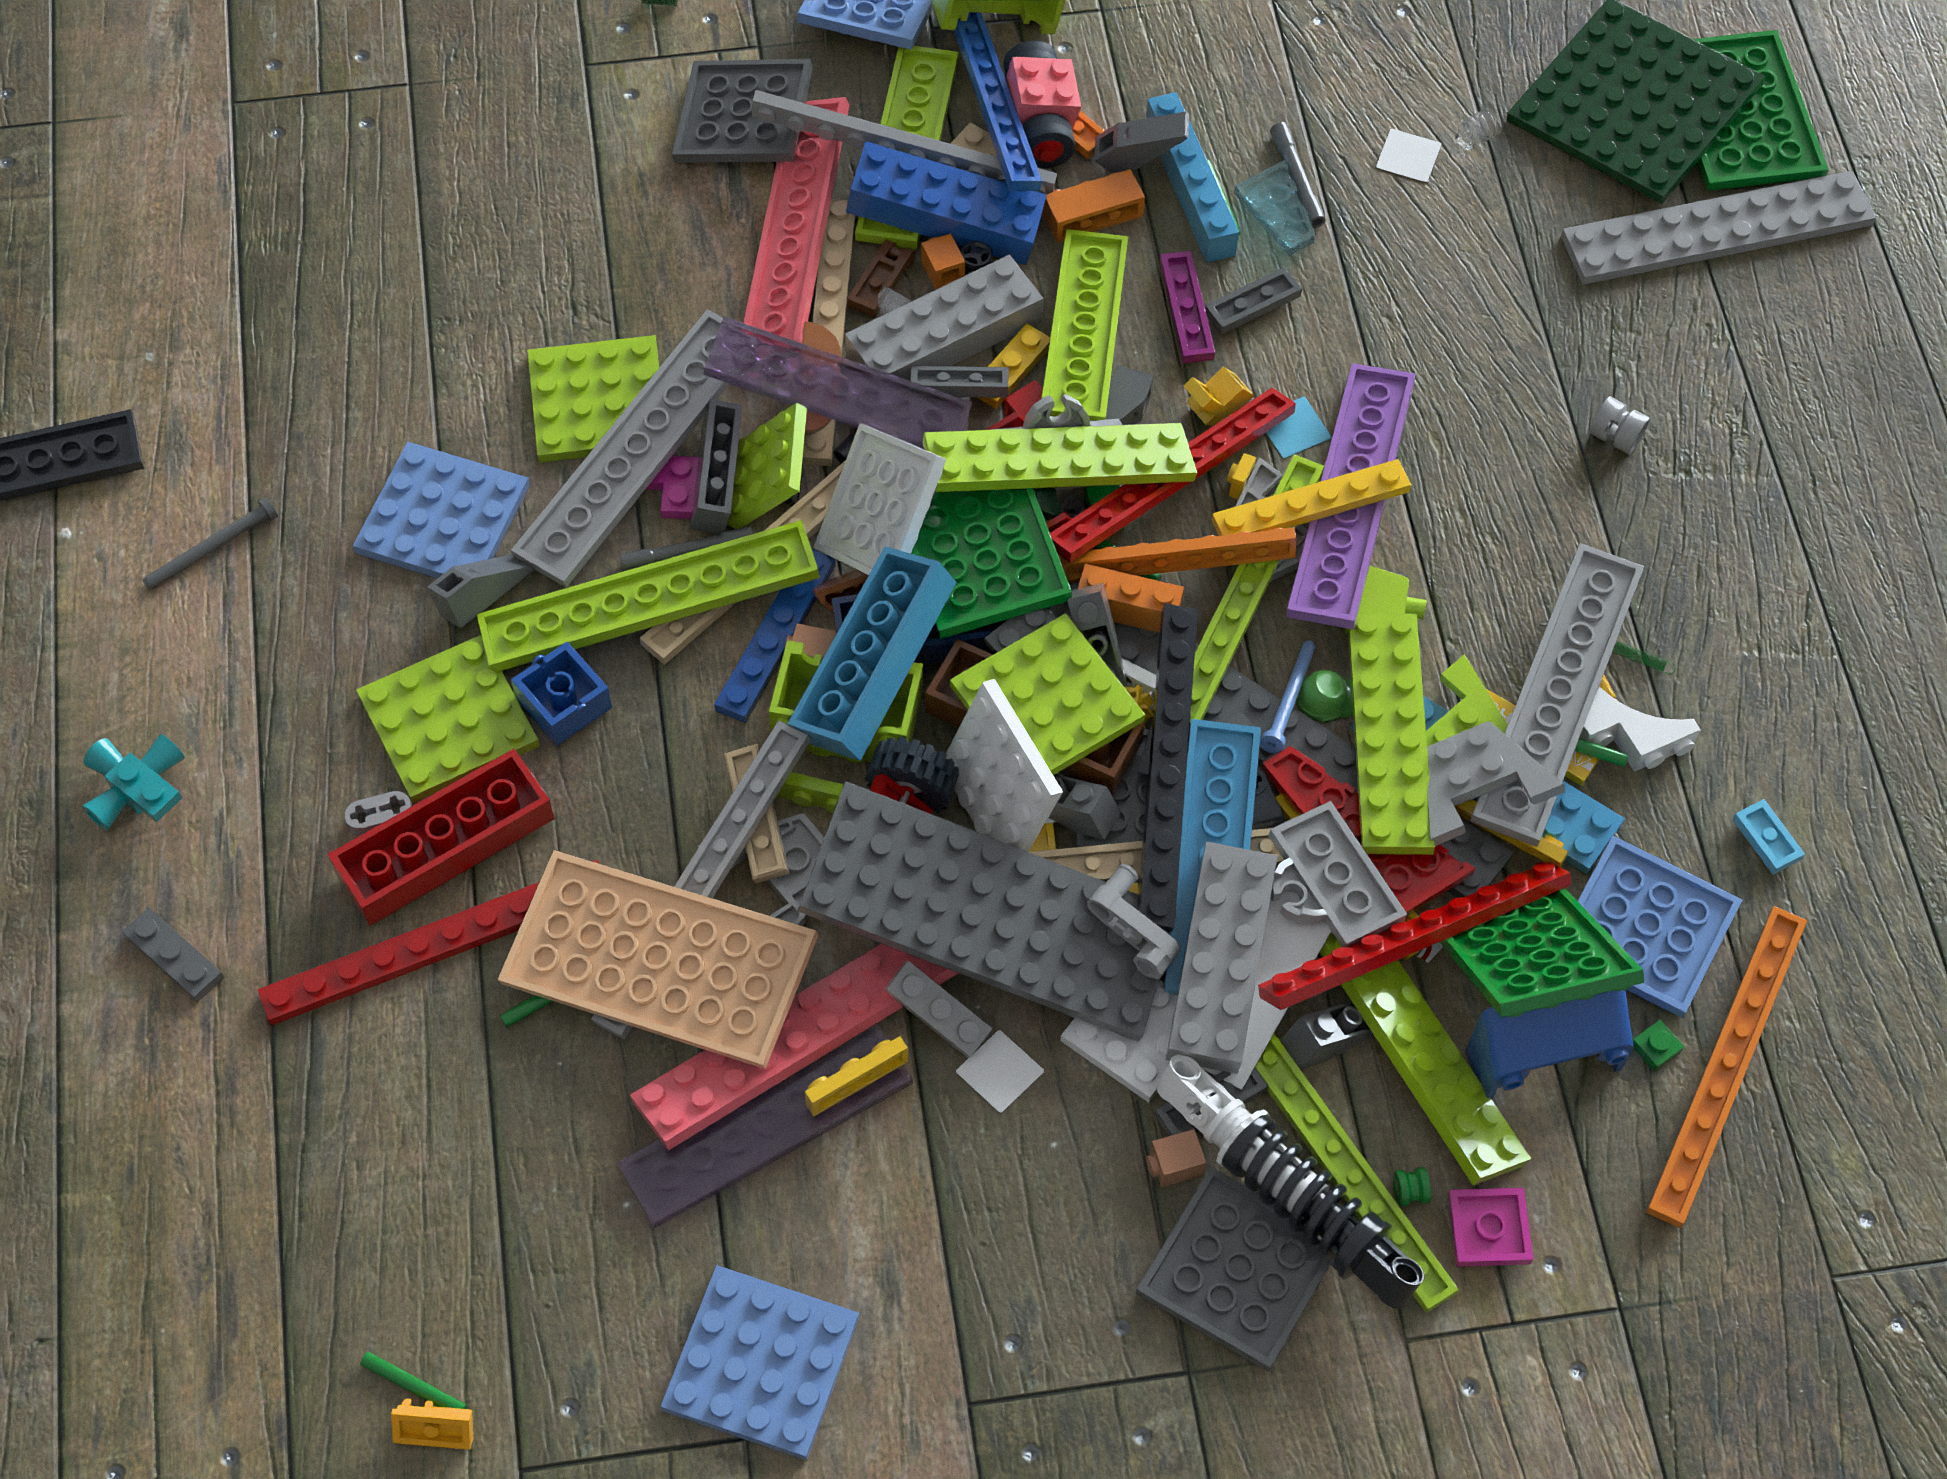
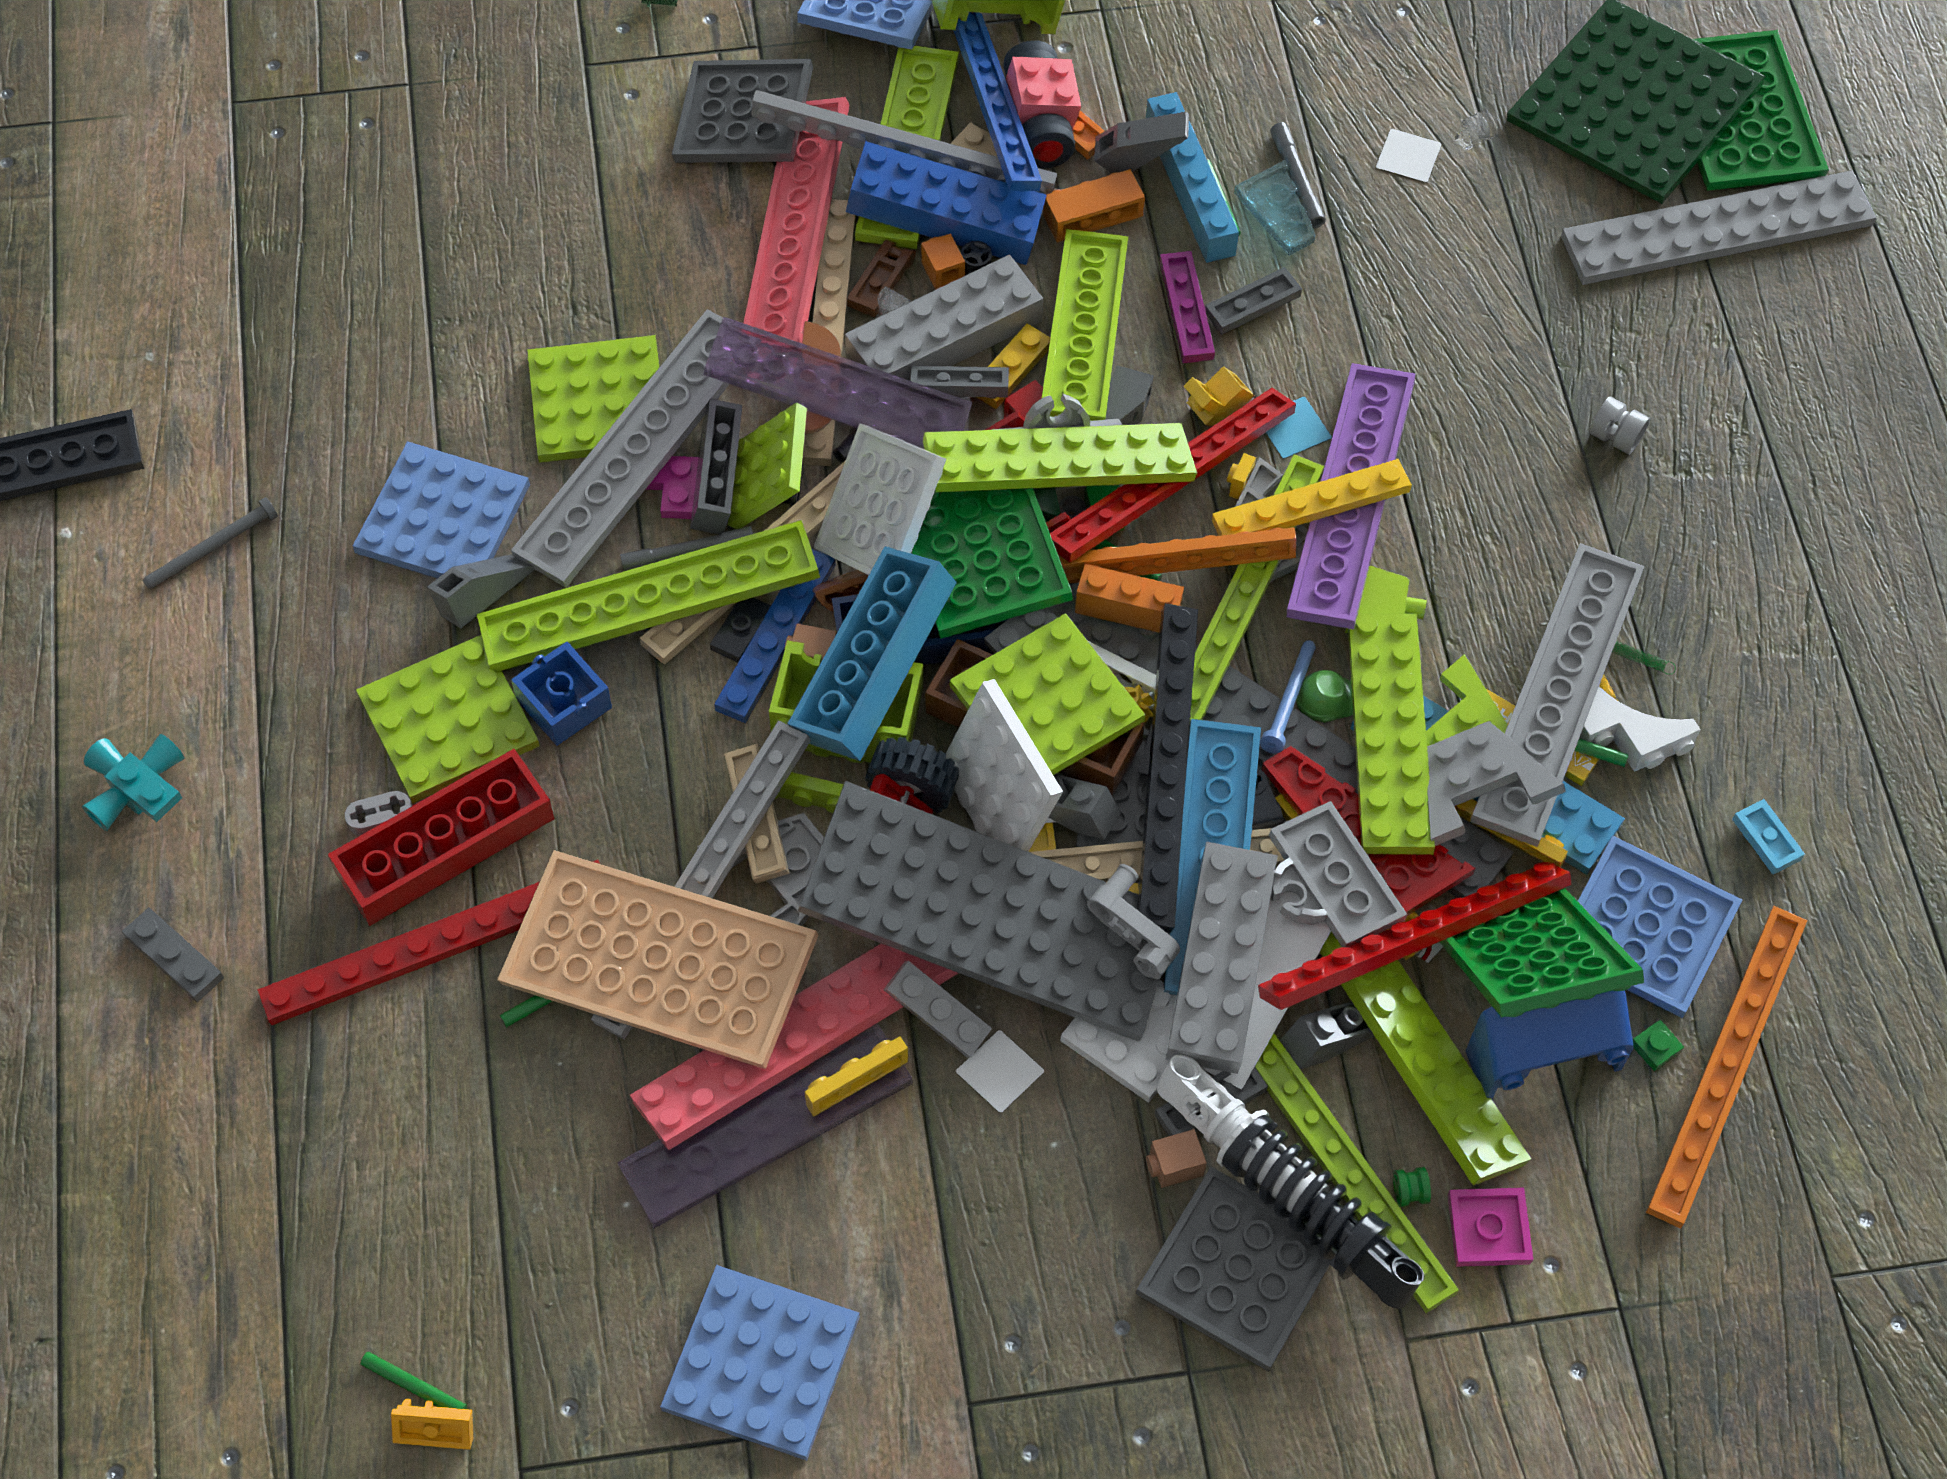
dark grey slope [1067,583,1128,688] -> none
none -> black plate [710,597,771,663]

